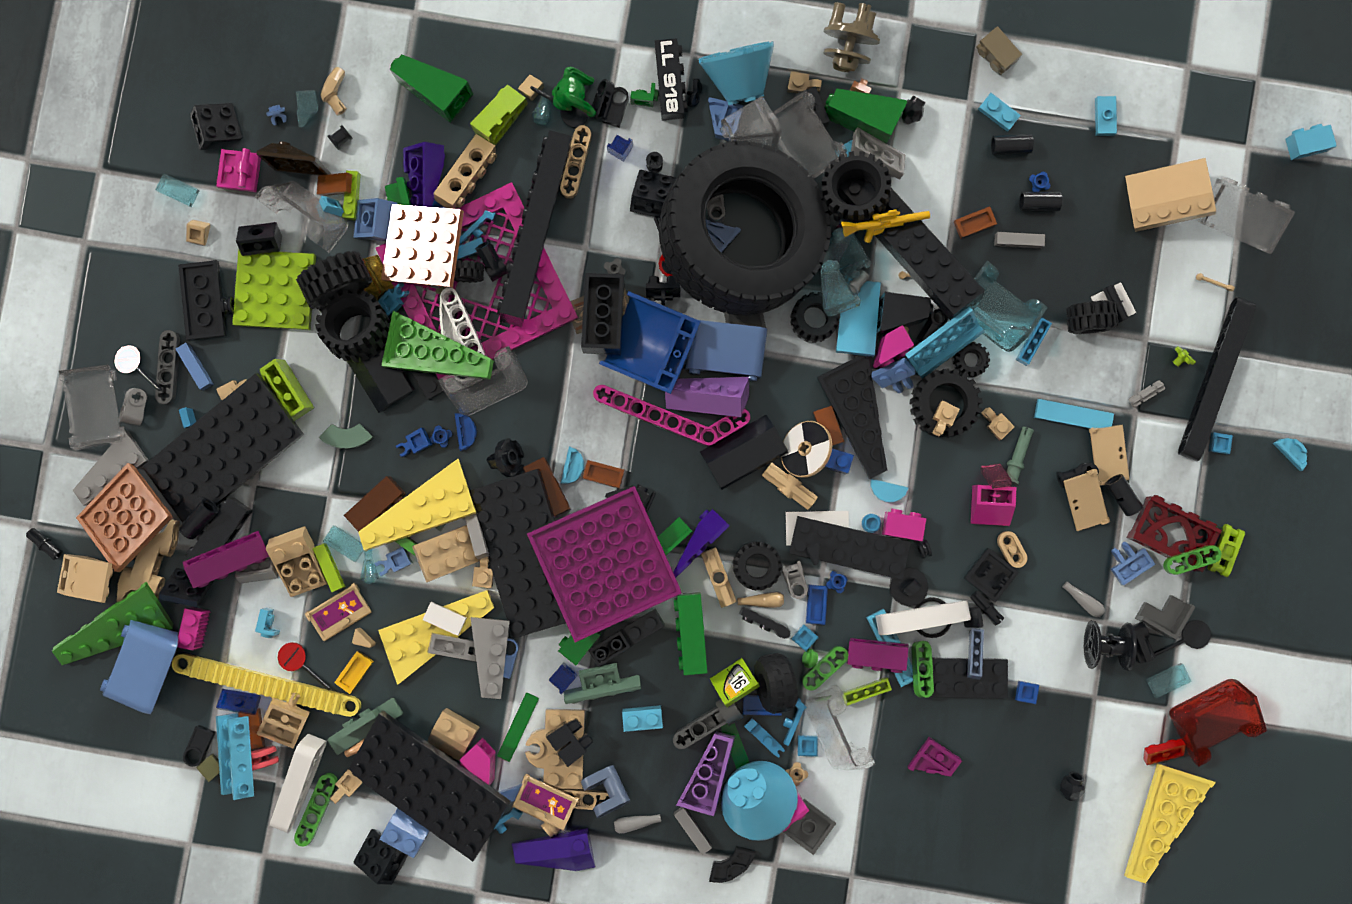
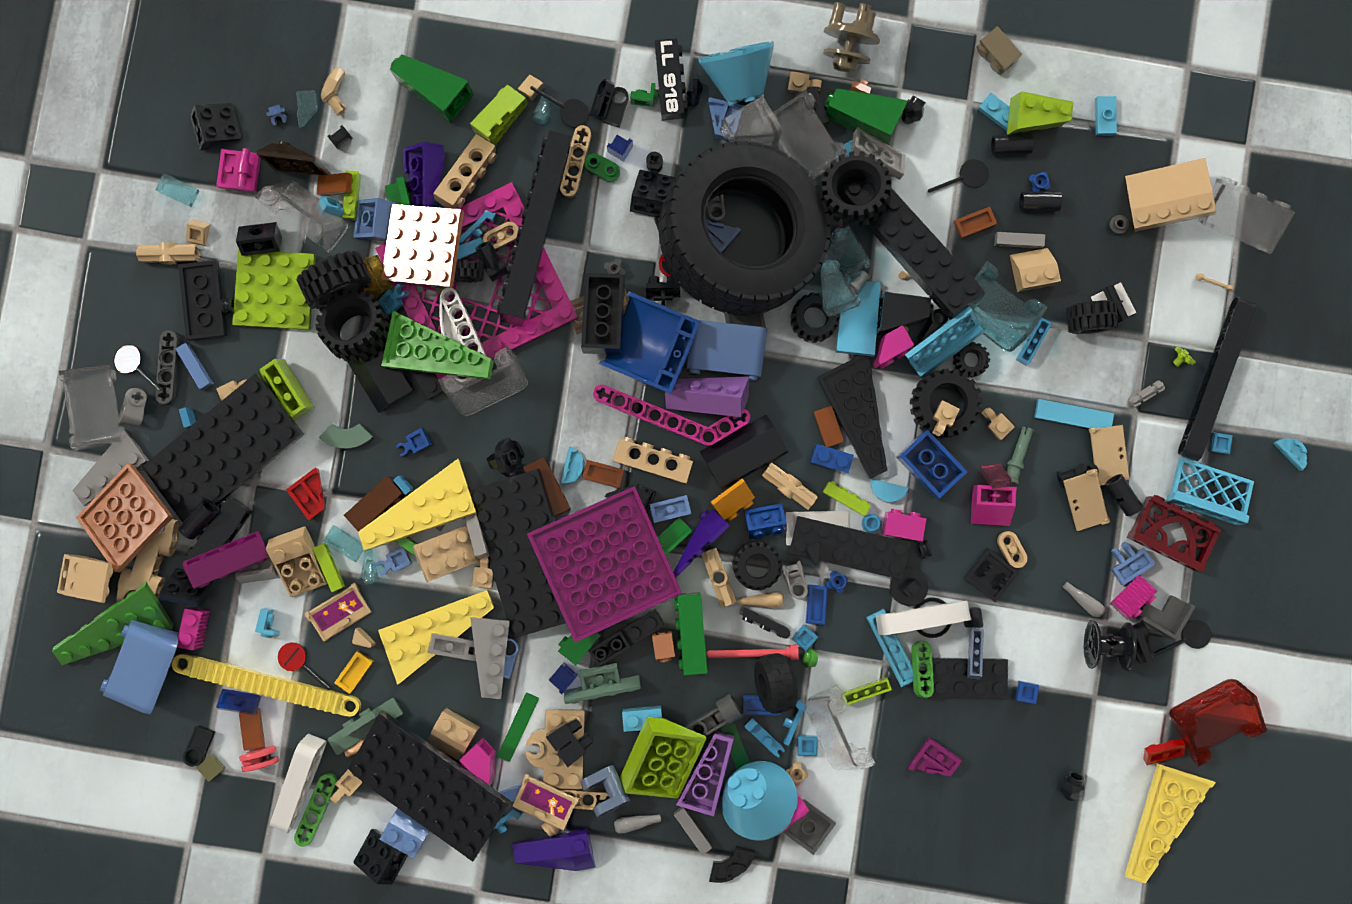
black axle [26,528,63,560] -> none
medium azure fence [216,713,254,800] -> none
tan plate [257,693,310,748] -> none
white tile [423,602,467,636] -> none
blue plate [430,425,452,448] -> none
blue tile [455,413,477,451] -> none
green hair [552,66,596,117] -> none
slope [710,658,760,707] -> none
piece [781,421,832,478] -> none
bright green beam [802,646,848,691] -> none
yellow piece [841,209,930,243] -> none
magenta brick [848,638,909,673] -> none
medium blue hinge [872,358,915,393] -> none
black axle [970,591,1004,626] -> none
clear light blue tile [1146,663,1192,698] -> none
bright green beam [1163,545,1222,575] -> none
lime plate [1207,524,1245,577] -> none
medium azure brick [1285,124,1337,160] -> none
none -> tan piece [136,242,200,265]
none -> red wing [286,467,326,520]
none -> dark azure tile [393,476,414,495]
none -> tan plate [483,222,519,250]
none -> green plate [584,153,620,182]
none -> tan brick [612,437,693,484]
none -> lime slope [620,717,706,799]
none -> medium blue plate [650,495,691,523]
none -> nougat brick [652,630,675,662]
none -> coral piece [706,645,799,660]
none -> light orange slope [710,479,755,521]
none -> blue bracket [744,503,787,539]
none -> lime piece [822,481,871,516]
none -> blue brick [896,430,967,499]
none -> black piece [928,159,988,193]
none -> lime wedge [1007,91,1073,135]
none -> tan slope [1010,248,1061,292]
none -> dark grey plate [1109,215,1129,234]
none -> dark pink brick [1110,575,1157,620]
none -> medium azure fence [1166,457,1254,526]

